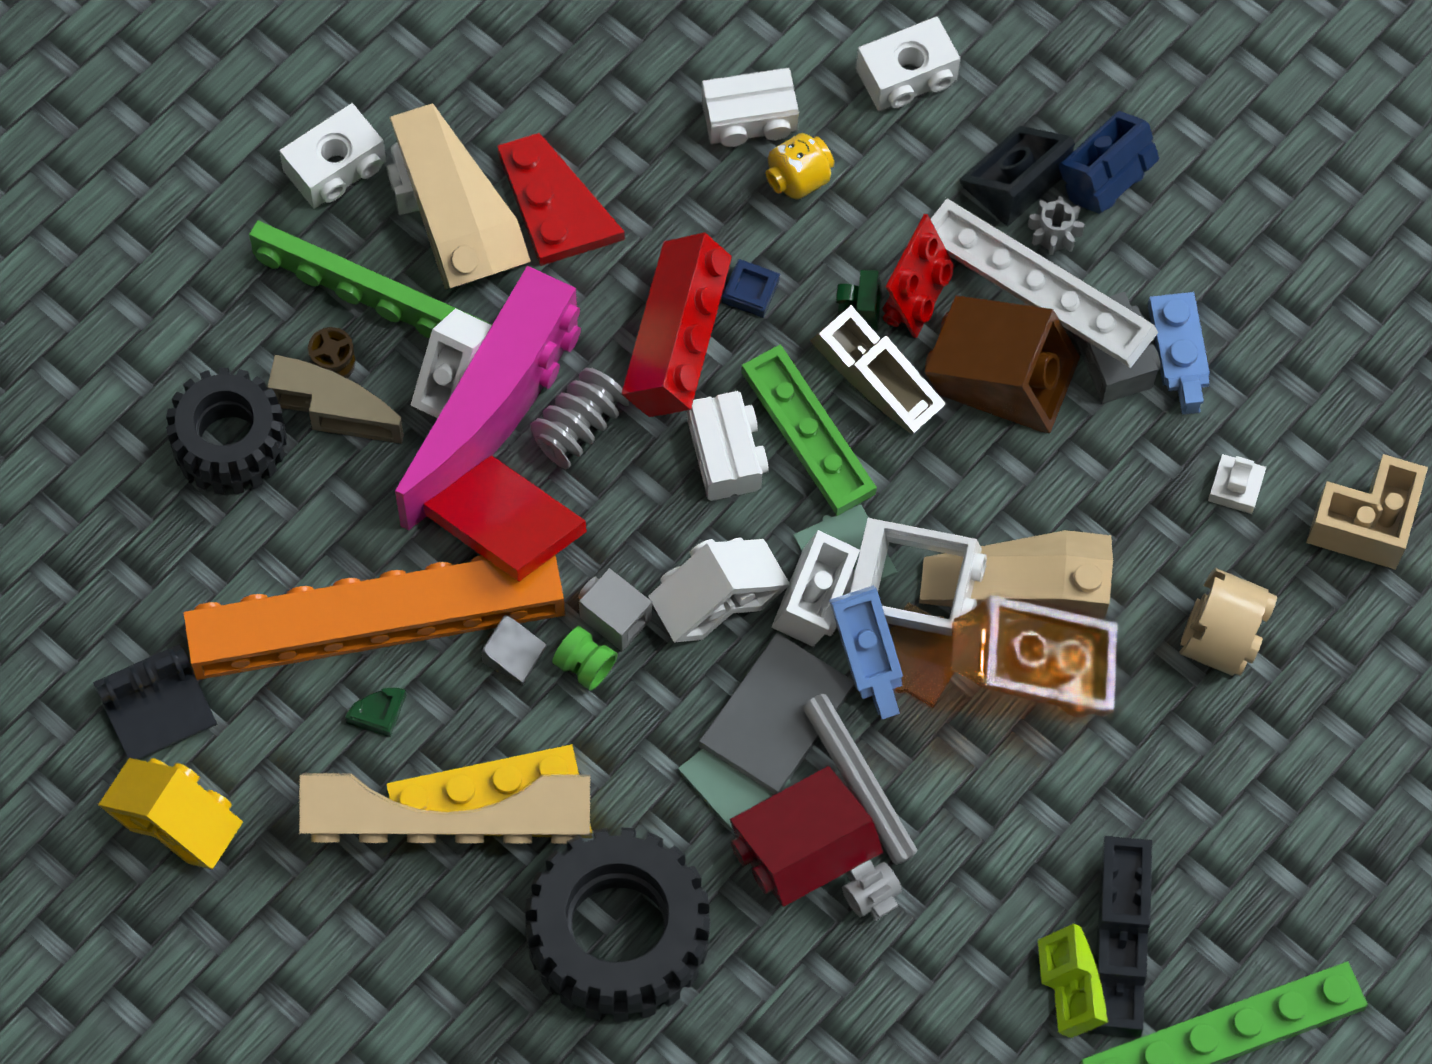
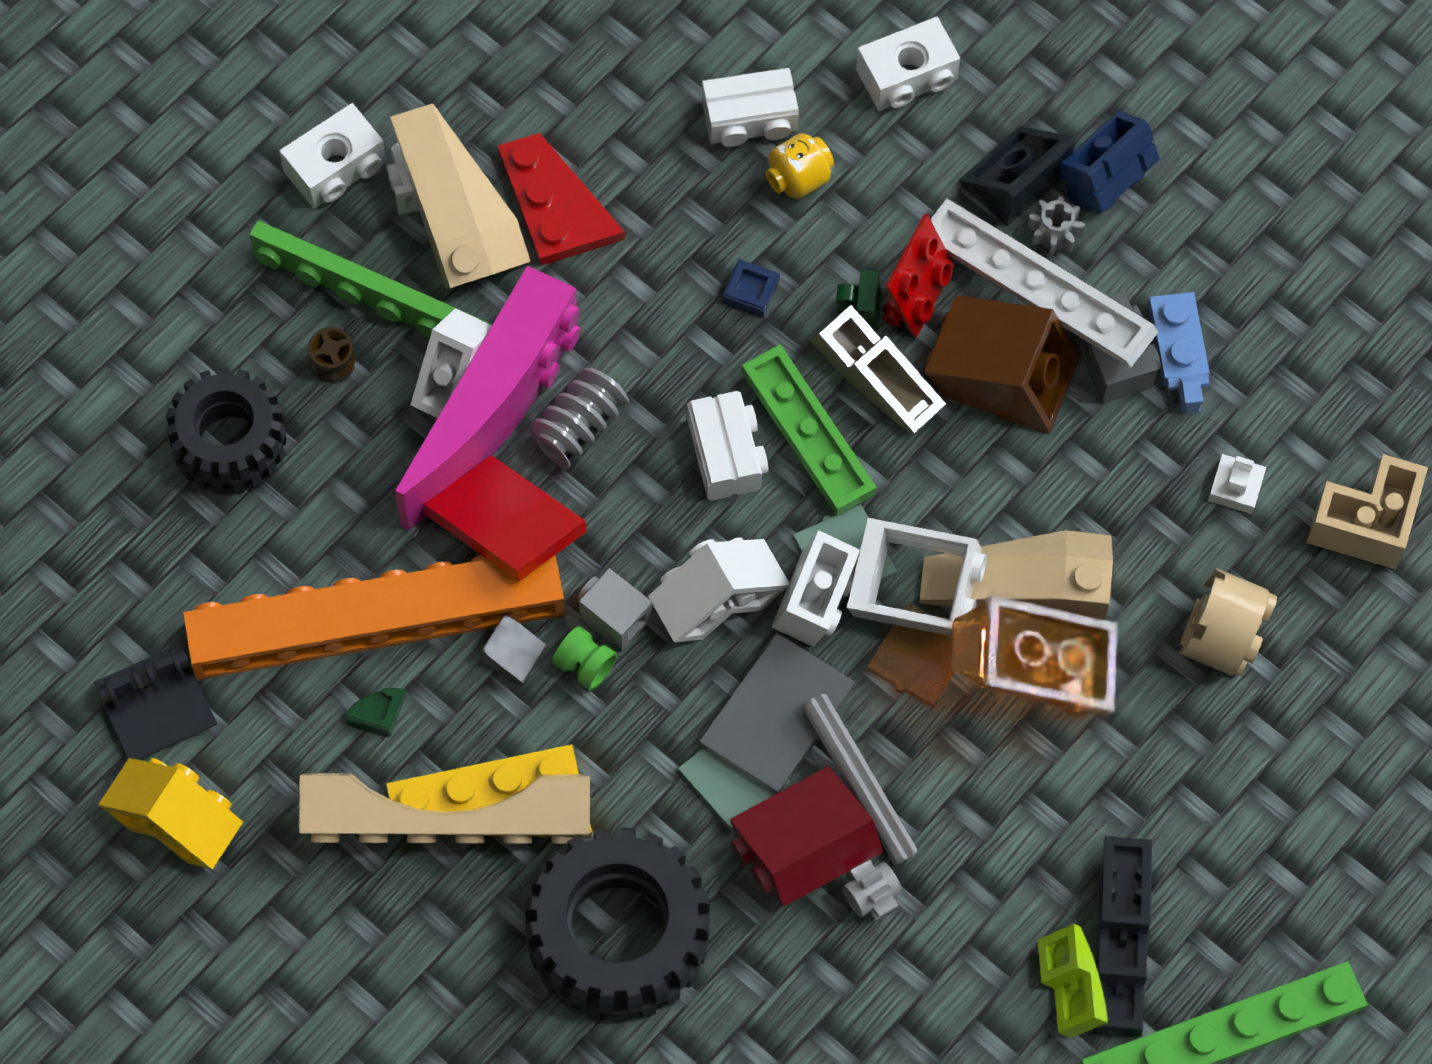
dark tan slope [267,355,404,444] -> none
red brick [621,232,732,417] -> none
medium blue hinge [829,585,903,719] -> none

